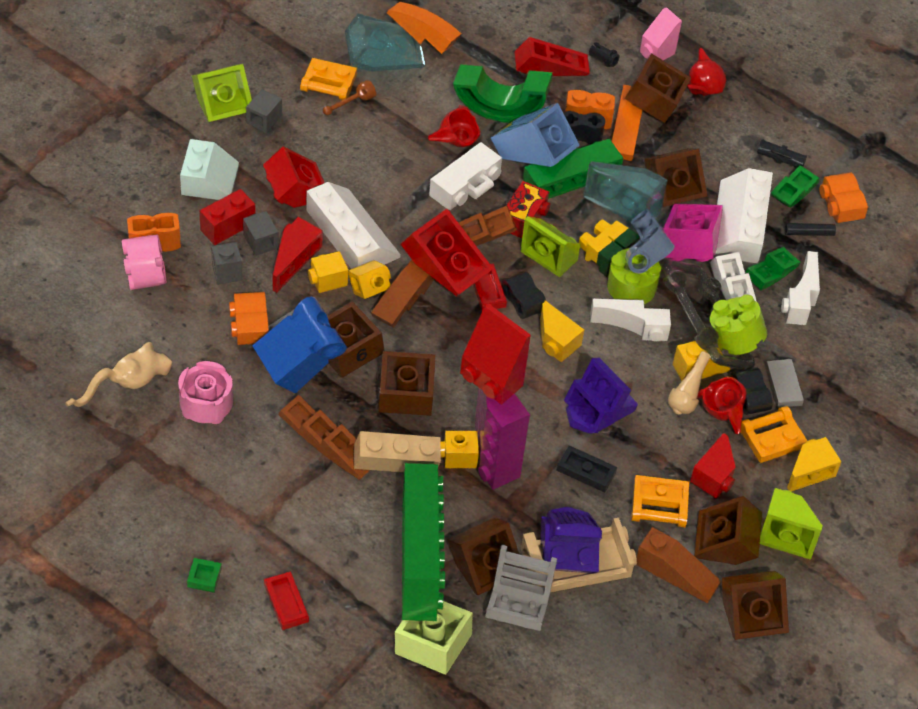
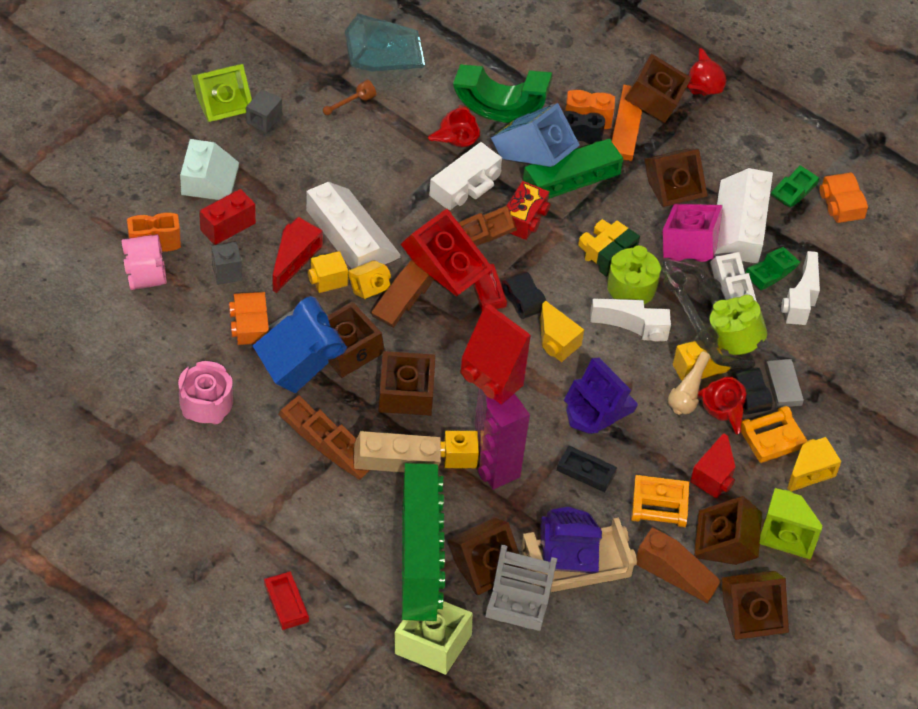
tan animal [66,342,172,407] -> none
green plate [187,558,222,593] -> none
dark grey brick [243,211,278,256] -> none
red slope [263,146,325,208] -> none
light orange plate [300,58,357,100] -> none
orange slope [387,2,462,54] -> none
red slope [514,37,590,76] -> none
lime slope [521,216,580,277] -> none
clear light blue slope [584,161,667,222] -> none
black pin [589,42,620,67] -> none
sand blue piece [625,209,675,274] -> none
bright pink slope [640,7,682,60] -> none
black pin [757,139,807,168] -> none
black piece [785,223,836,236] -> none

